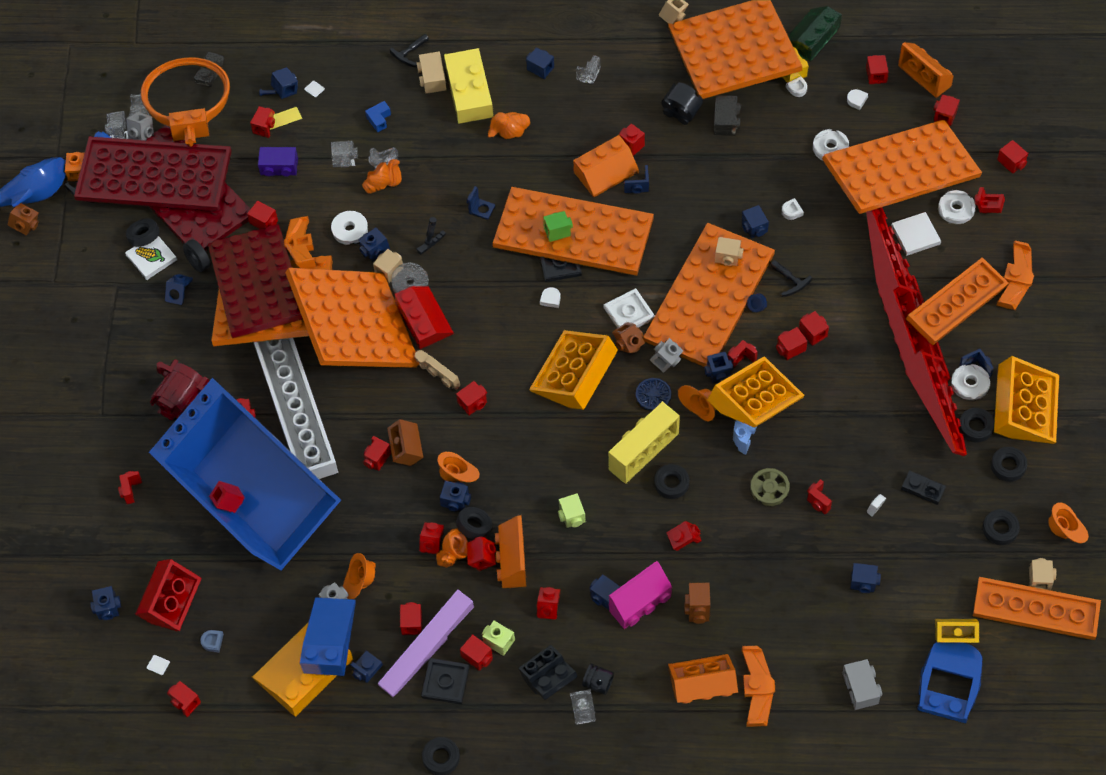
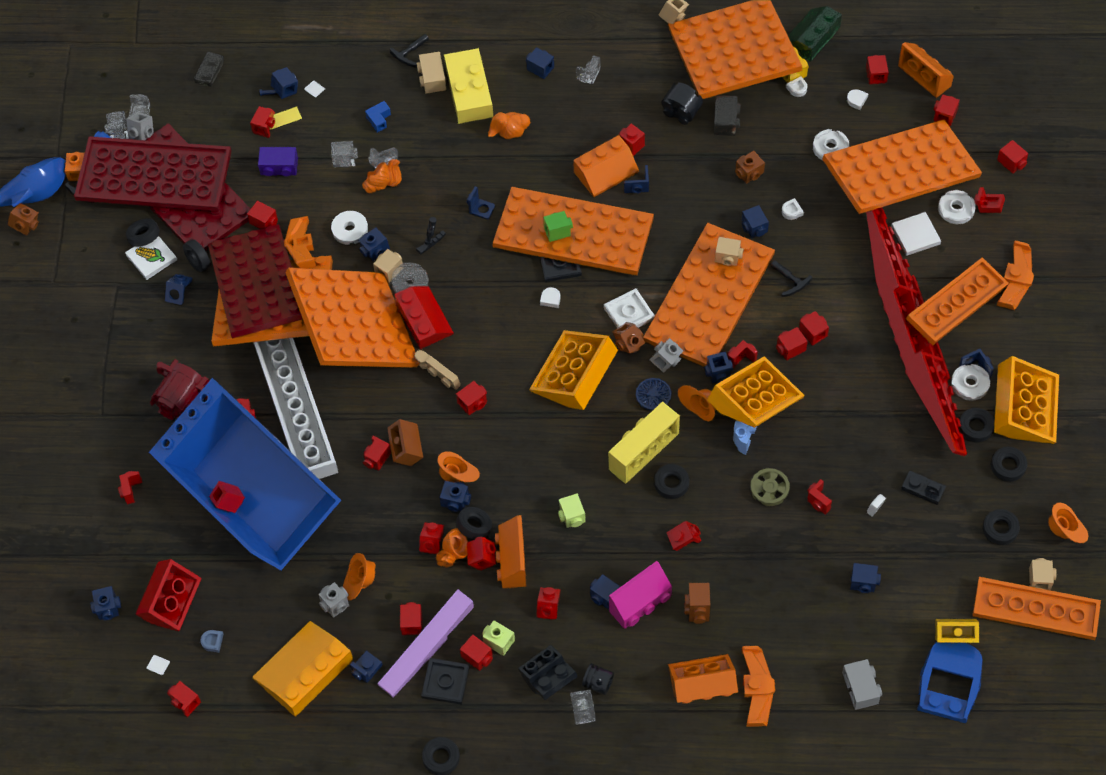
orange brick [141,57,230,146] -> none
blue slope [300,597,356,676] -> none
dark blue tile [747,293,767,313] -> none
none -> dark orange brick [735,151,765,184]

